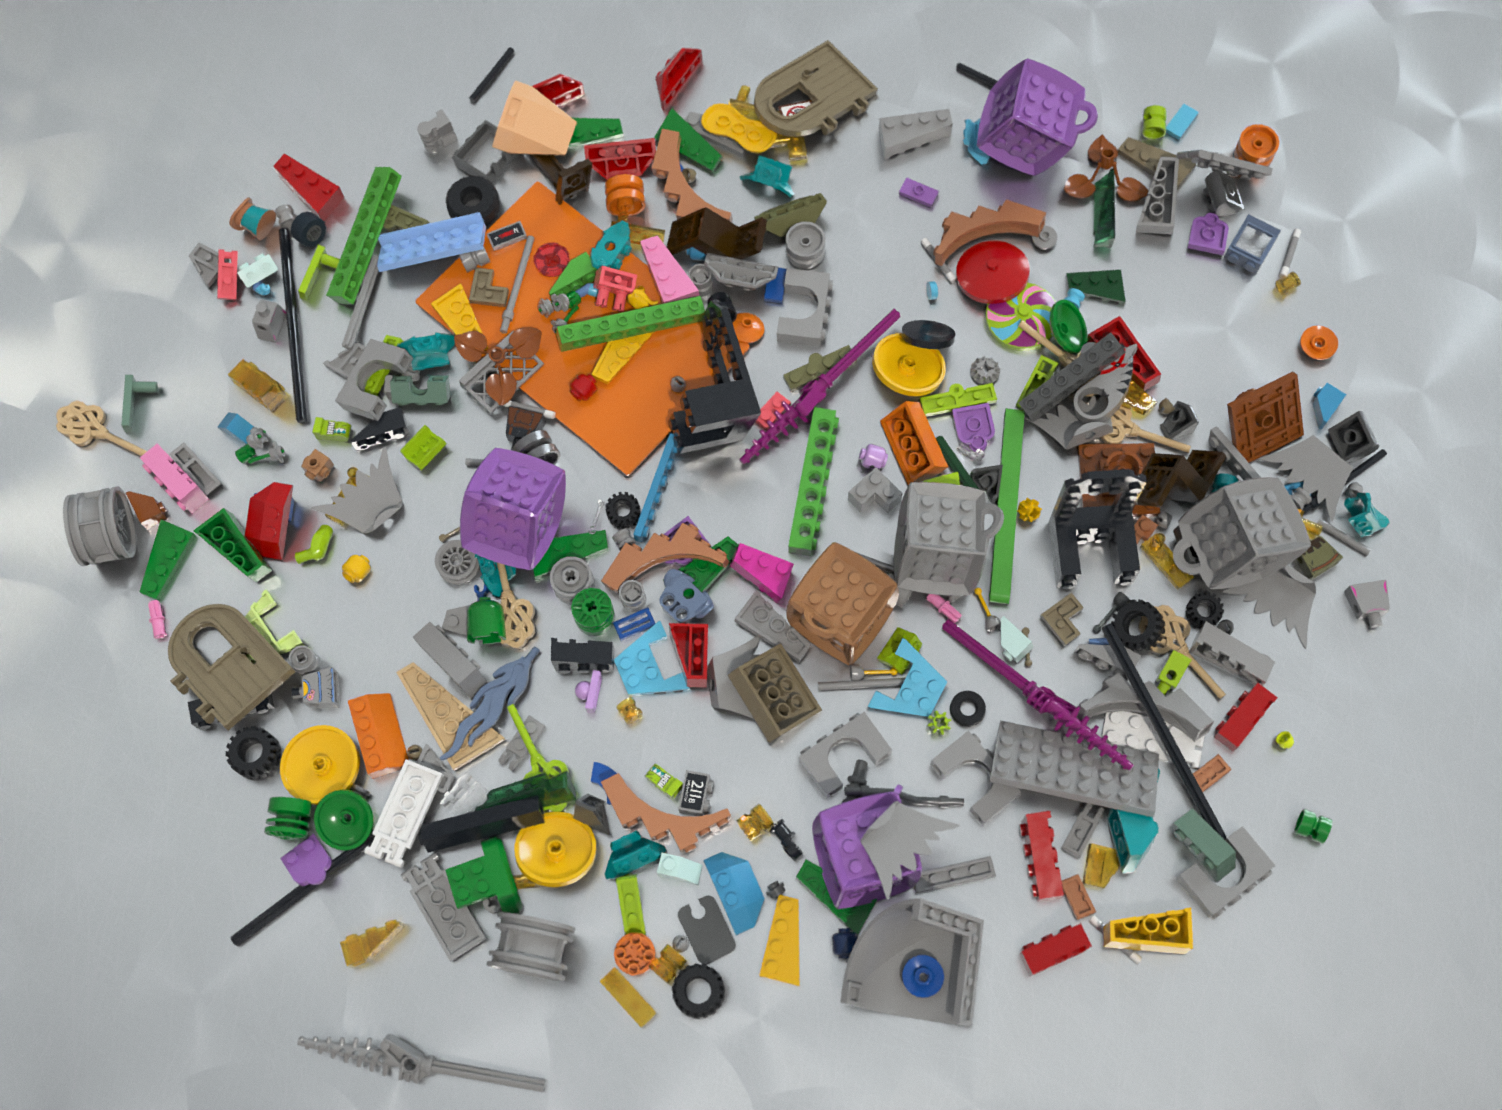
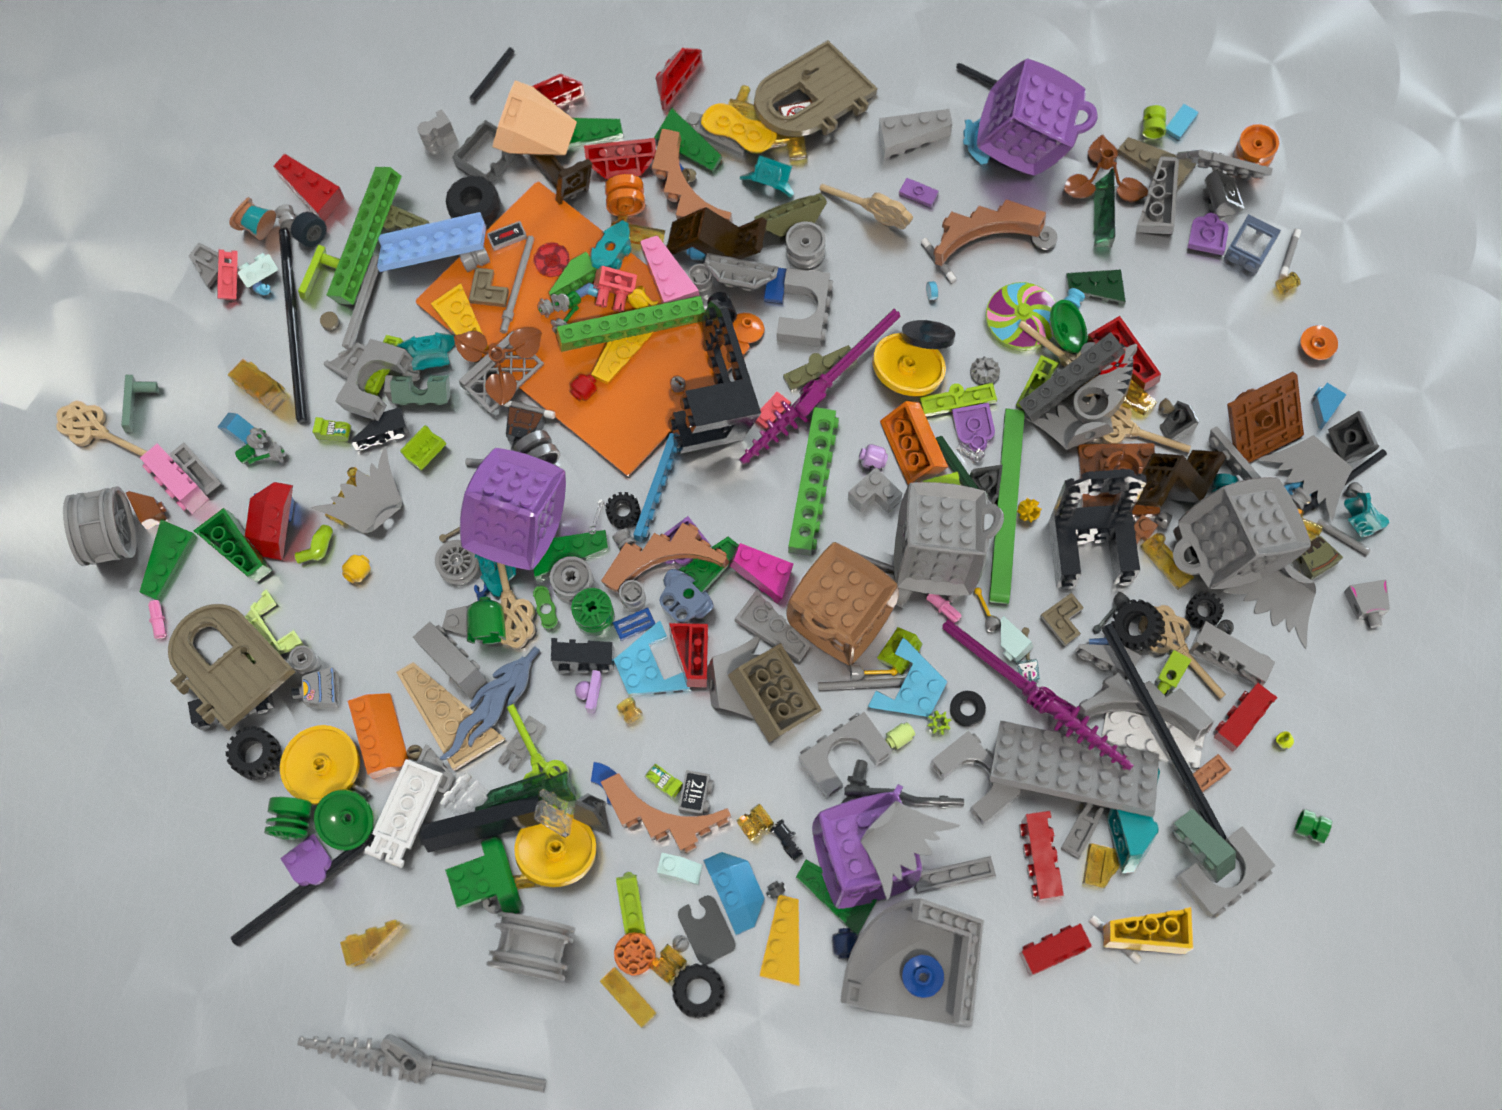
light grey torso [252,300,286,343] -> none
medium nougat brick [301,449,334,483] -> none
light grey hinge [400,852,486,961] -> none
teal piece [604,830,666,880] -> none
red dish [956,240,1030,304] -> none
nougat plate [1062,874,1096,921] -> none
none -> dark tan tile [320,311,339,331]
none -> bright green piece [533,586,558,630]
none -> clear plate [534,789,575,838]
none -> tan piece [820,184,913,229]
none -> yellowish green brick [885,722,915,750]
none -> tile [1017,659,1040,681]

